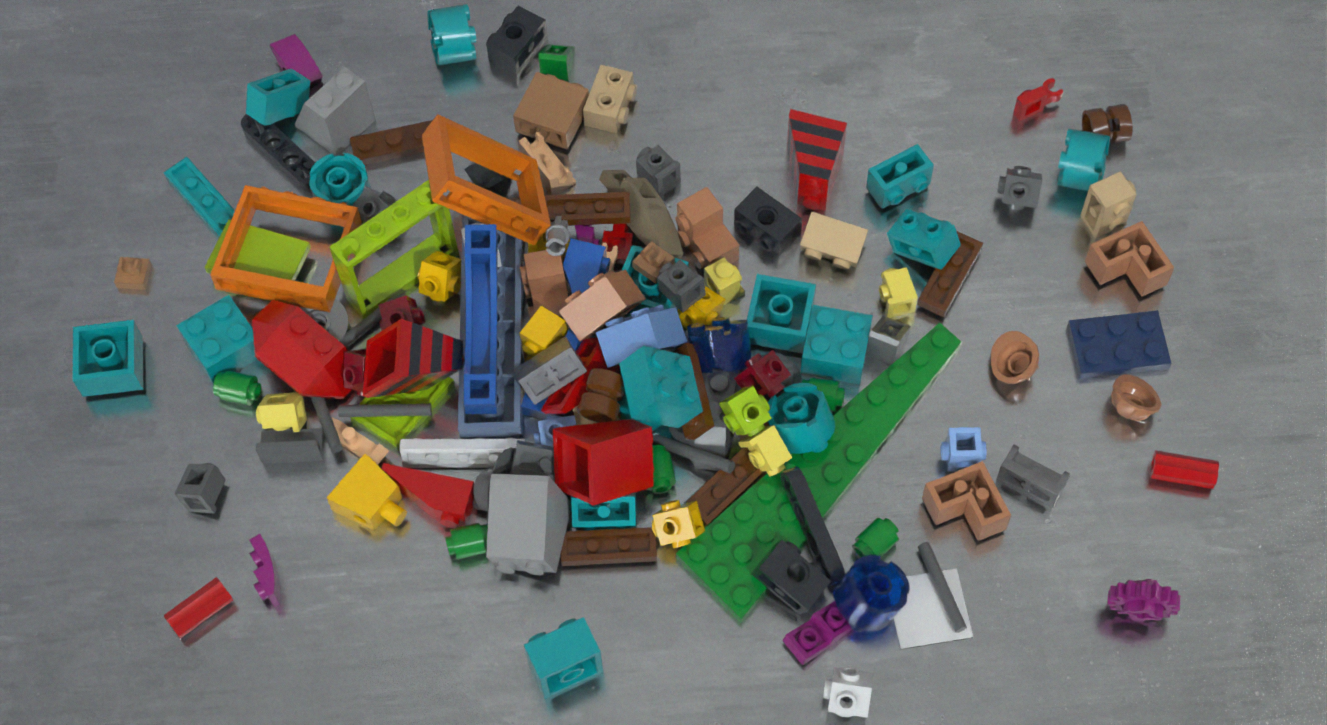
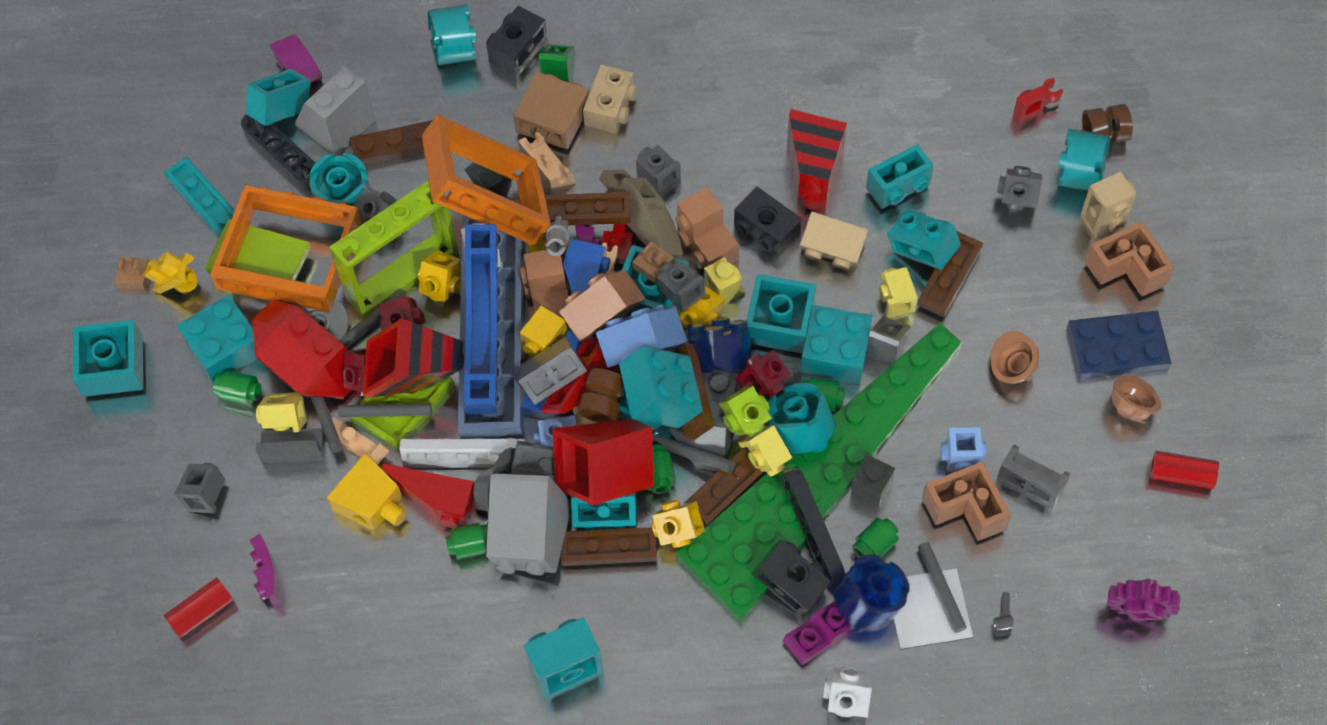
none -> yellow hips [143,251,198,294]
none -> pearl dark grey brick [851,454,896,508]
none -> dark grey hand [993,592,1014,637]

